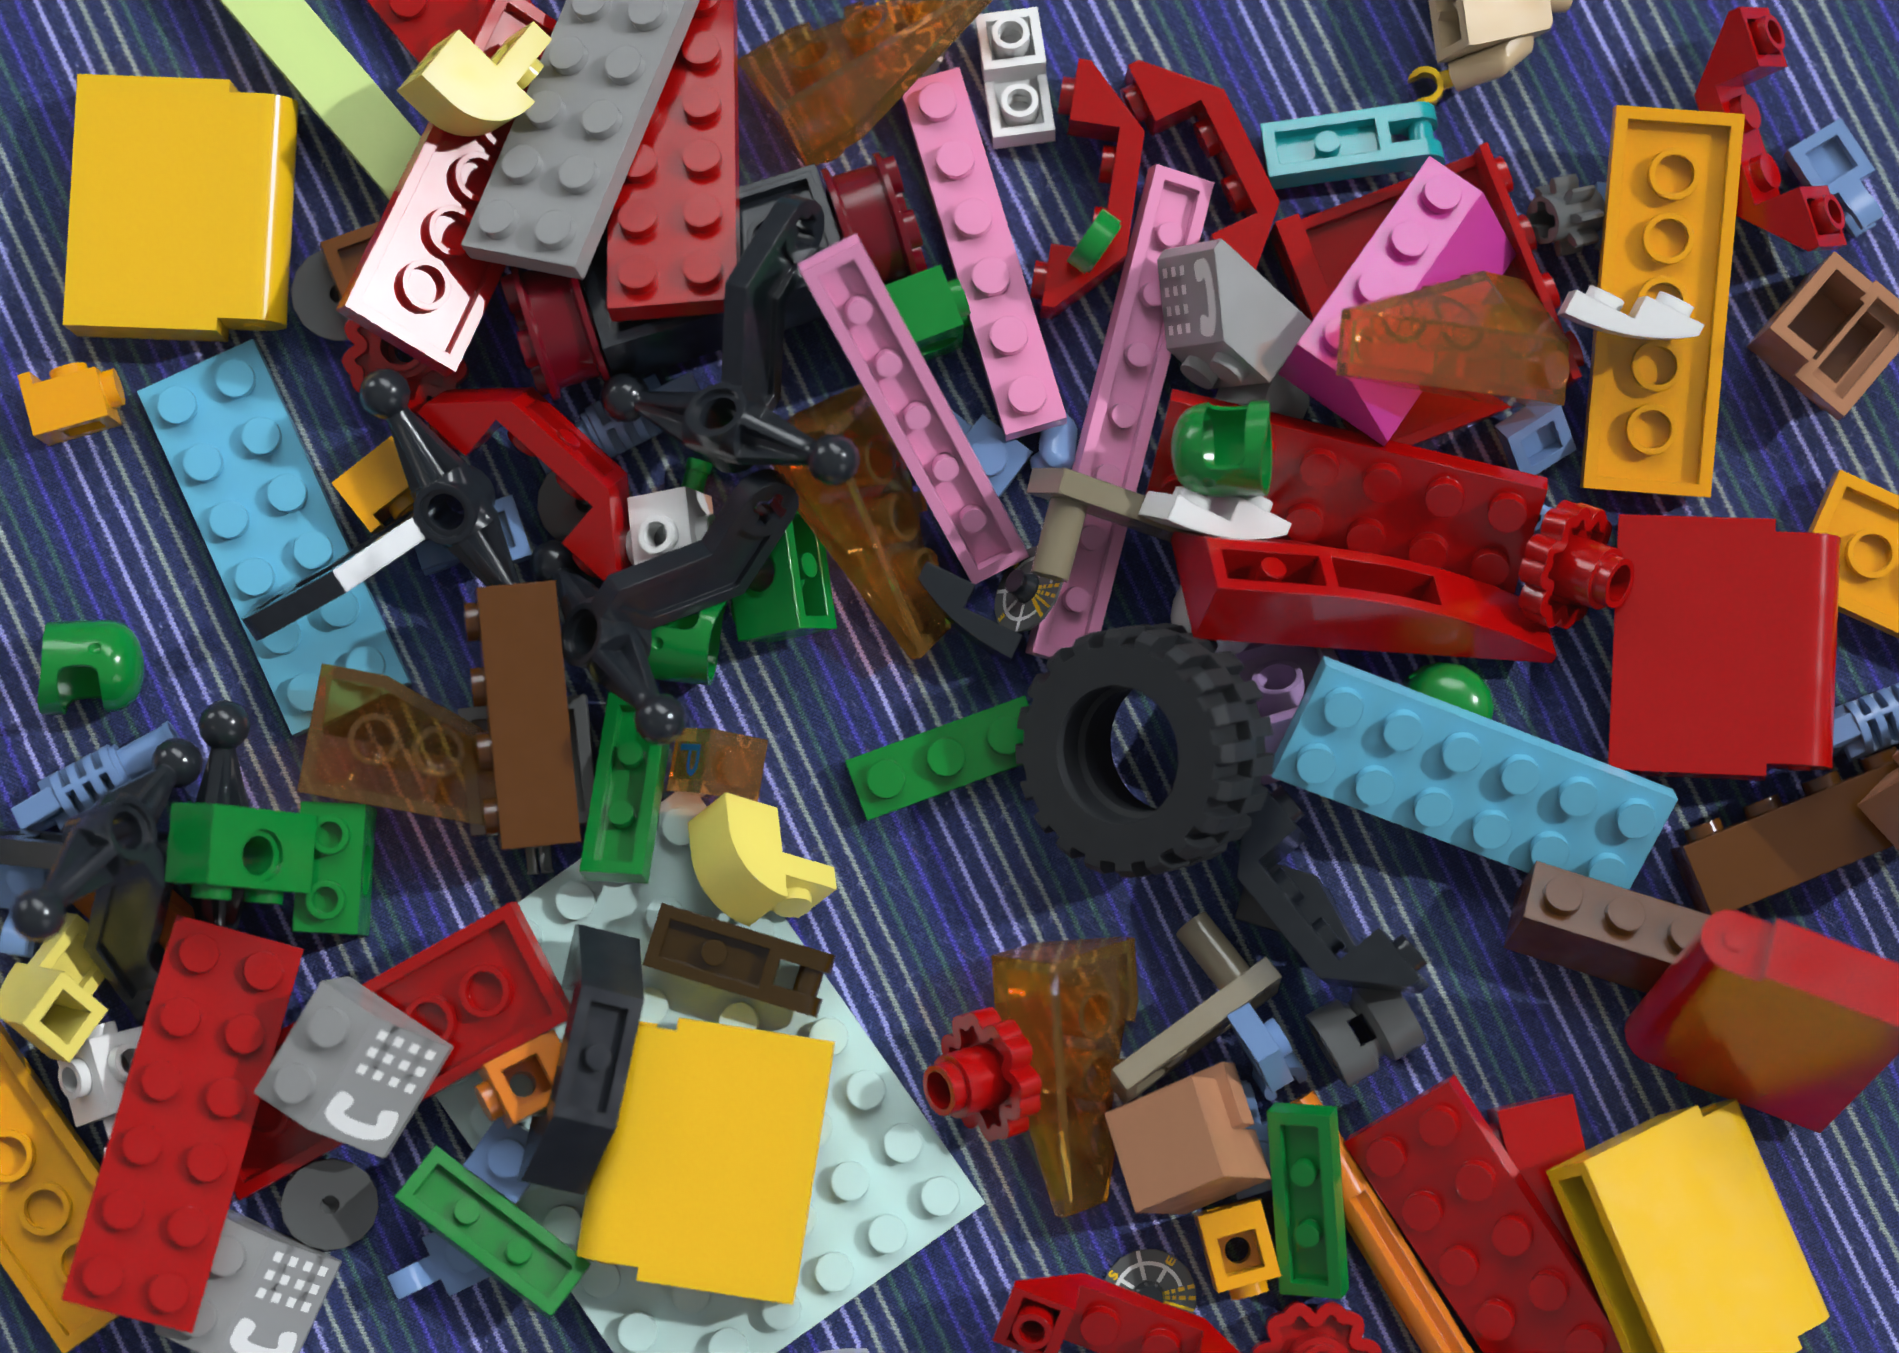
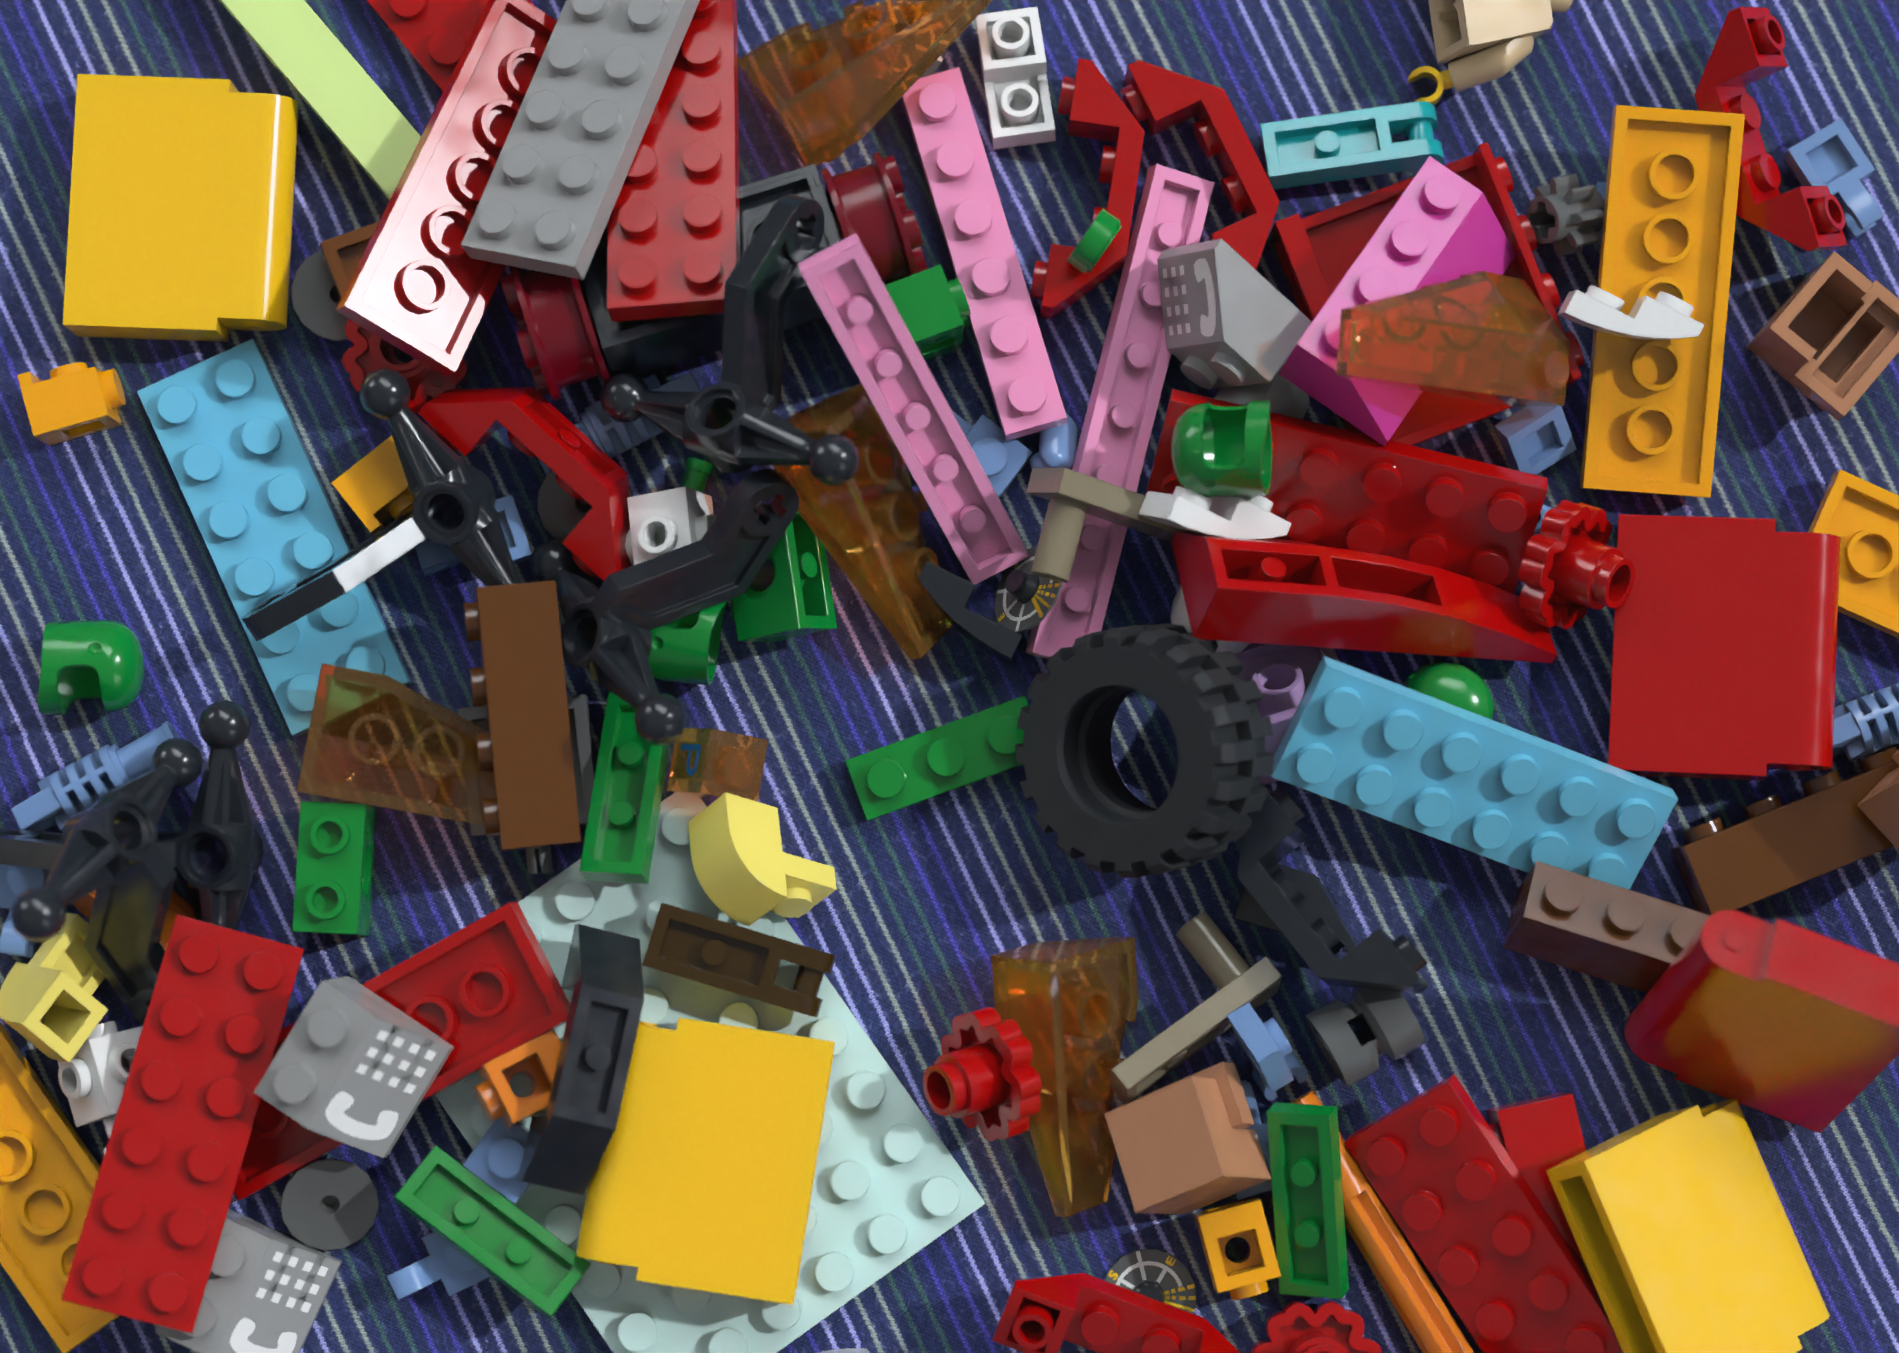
green brick [165,802,317,905] -> none
light yellow brick [397,21,552,137] -> none

